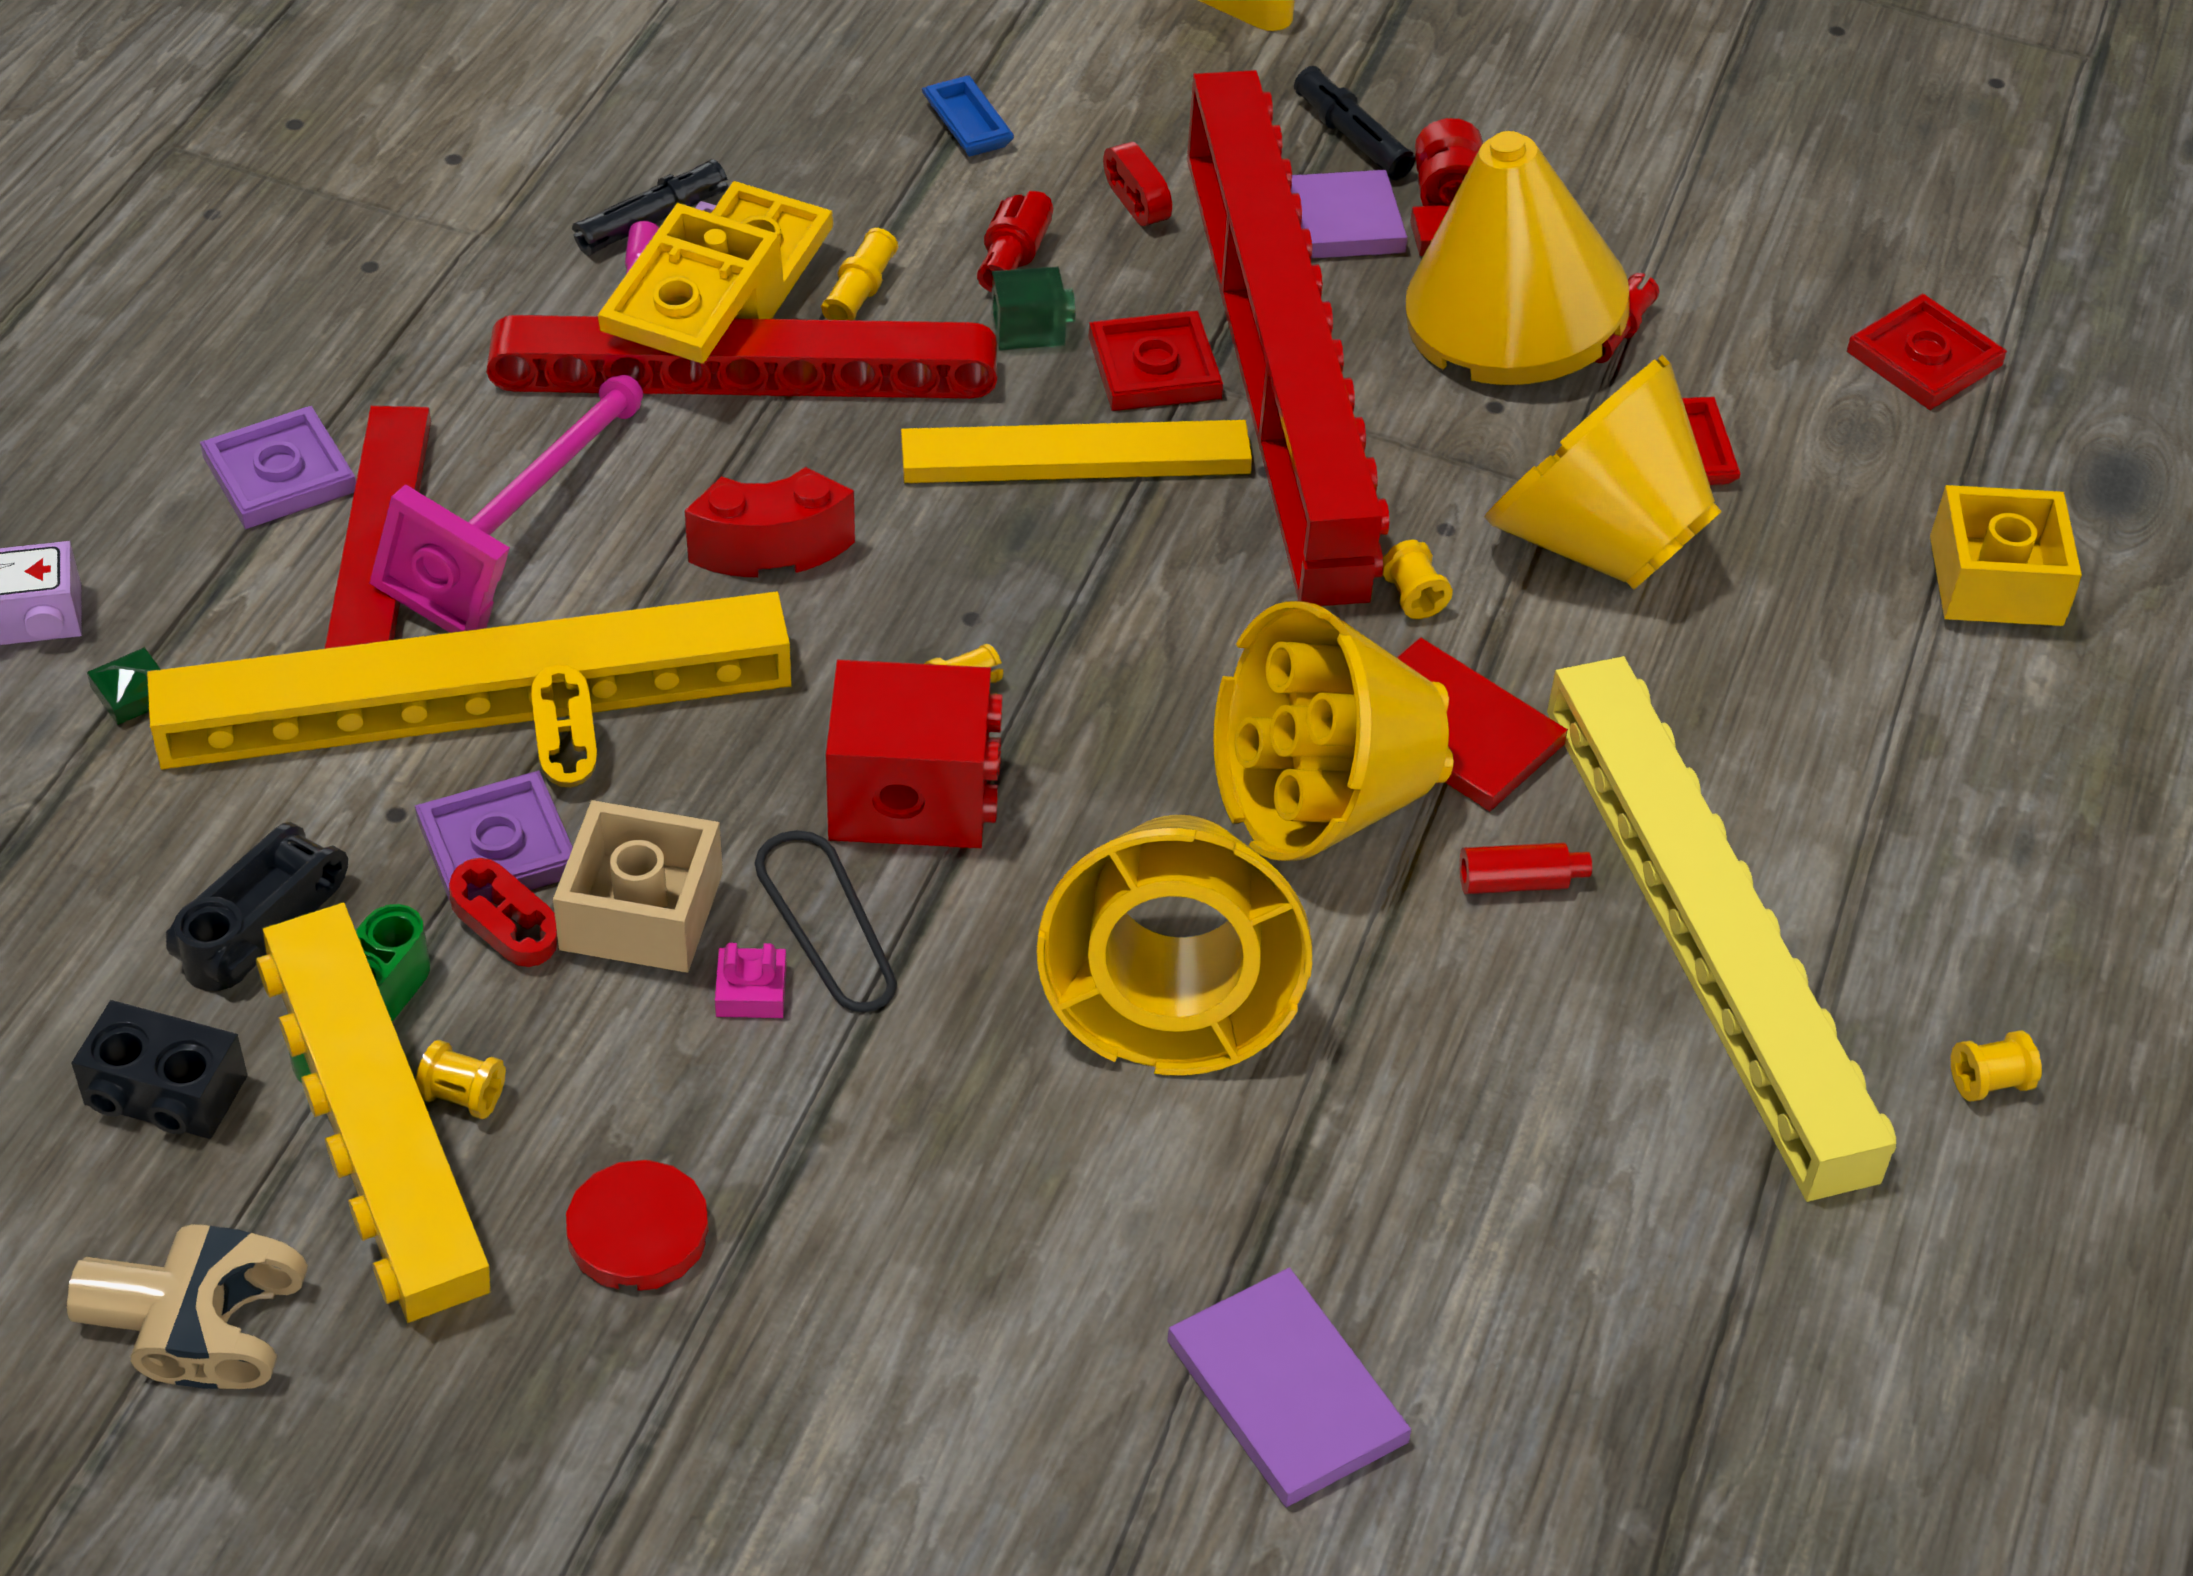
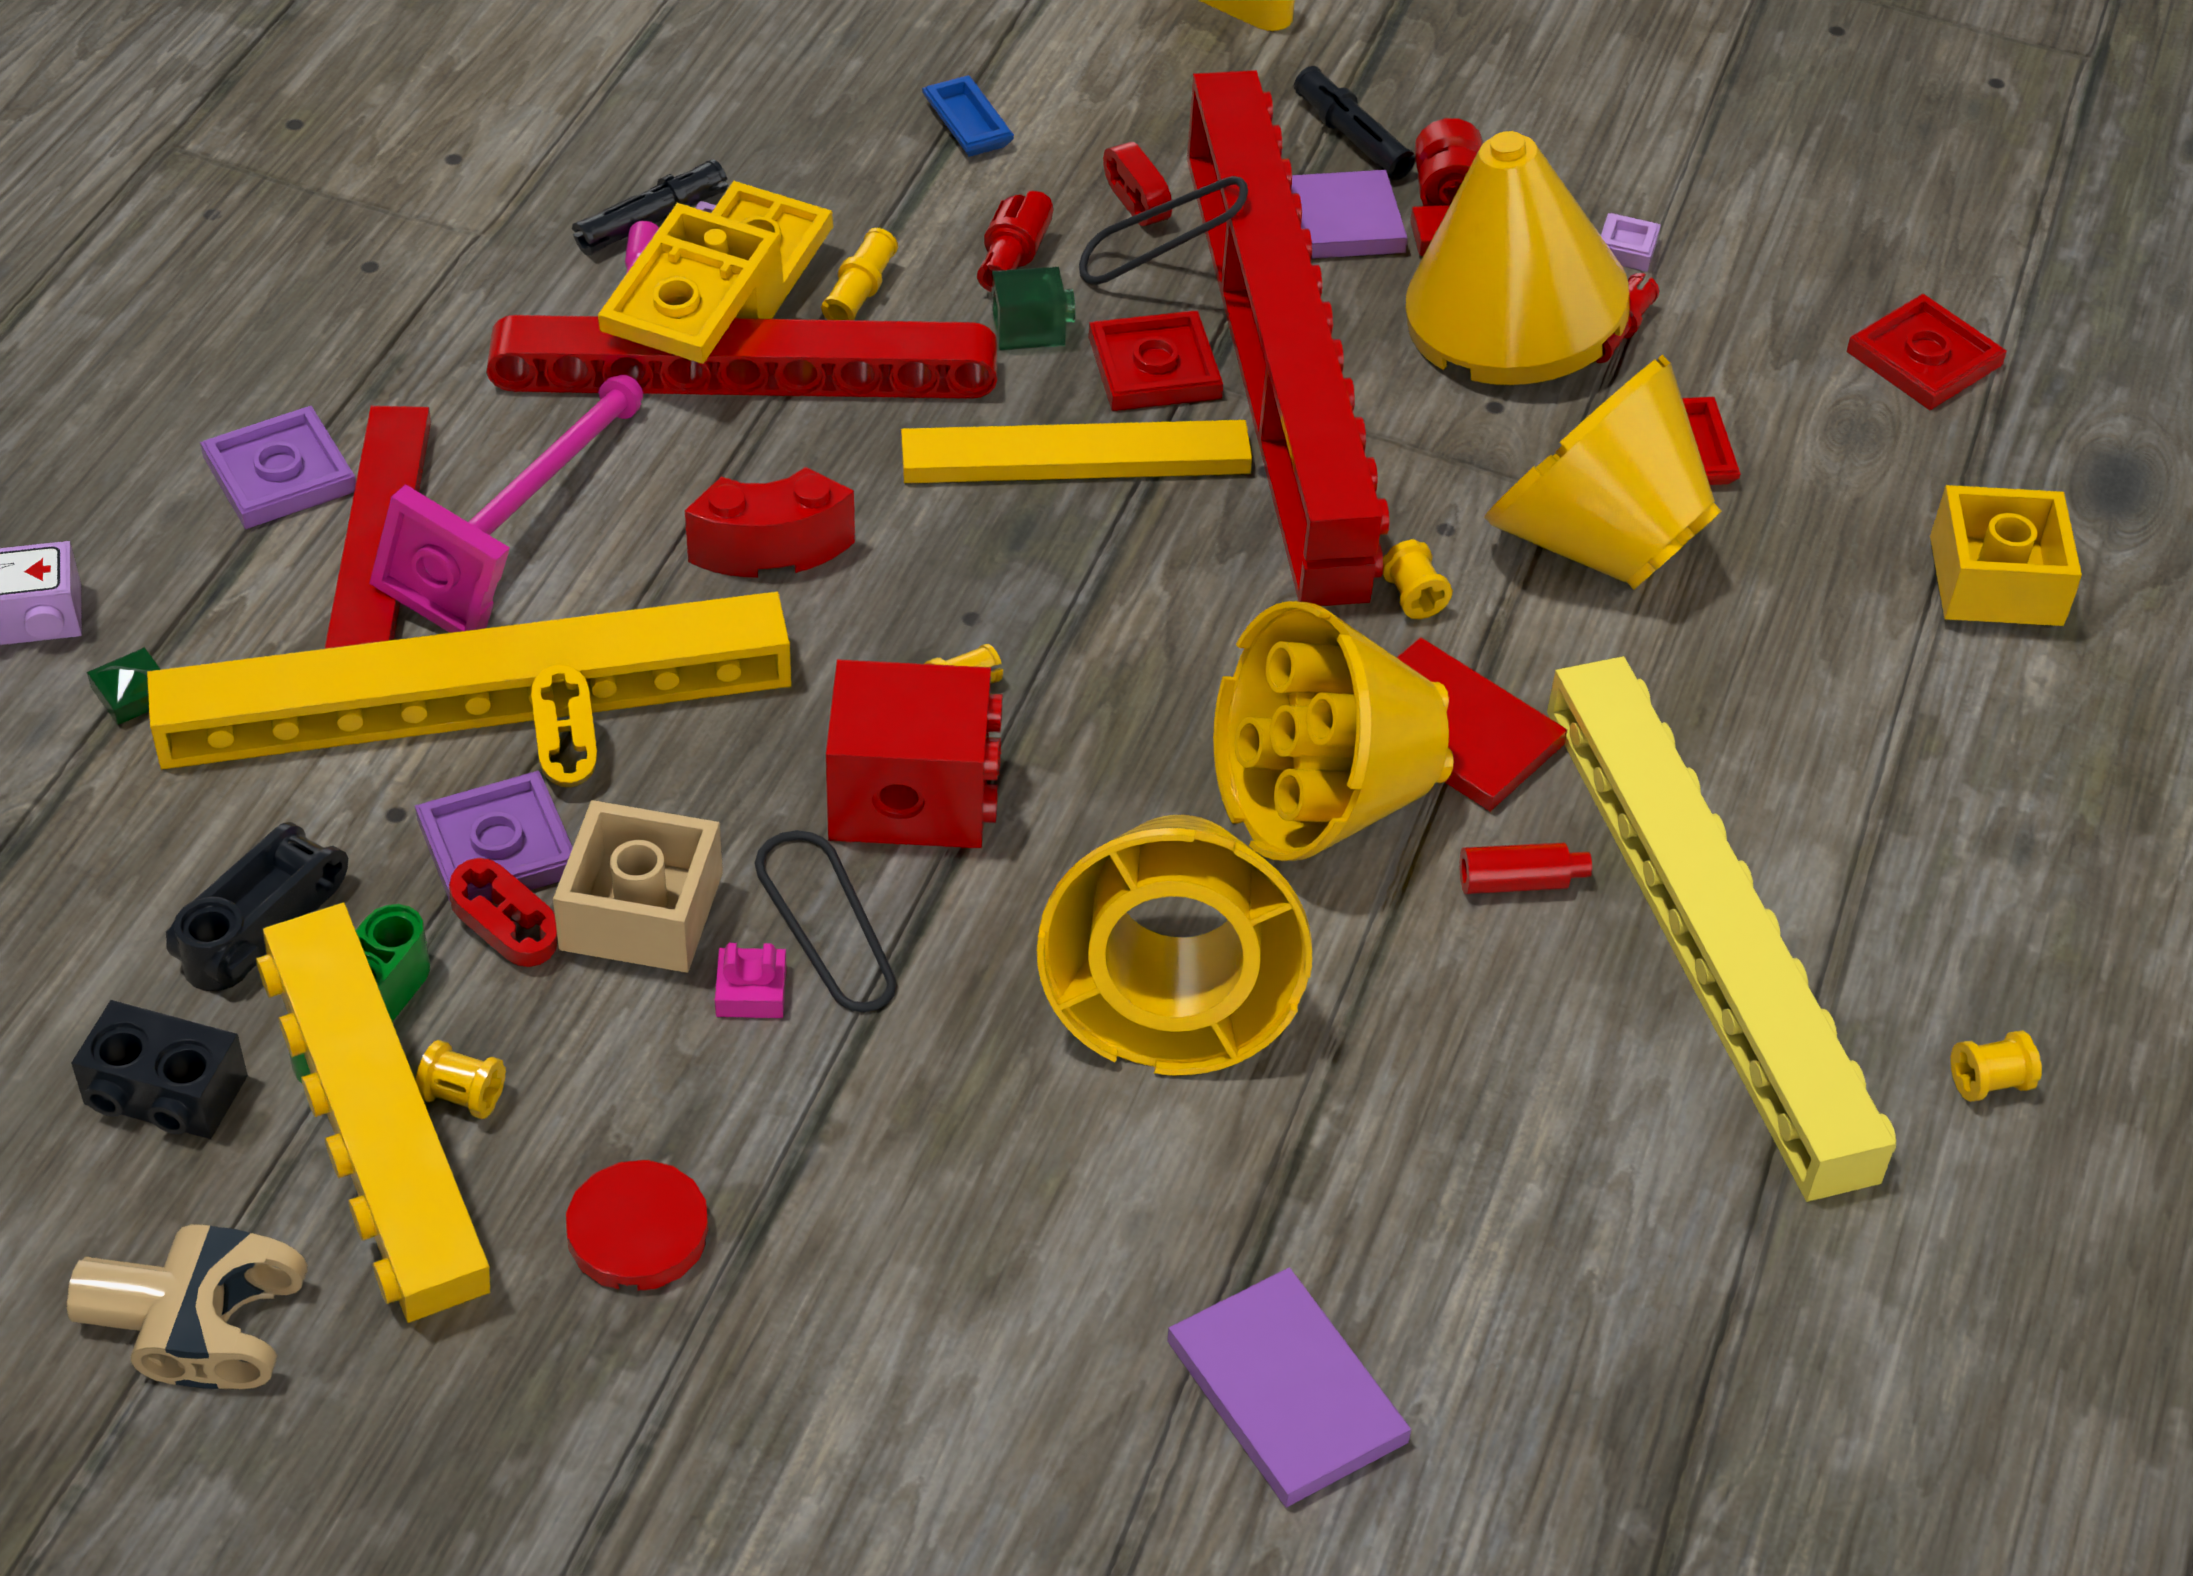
none -> black piece [1079,176,1248,285]
none -> lavender tile [1601,213,1661,272]

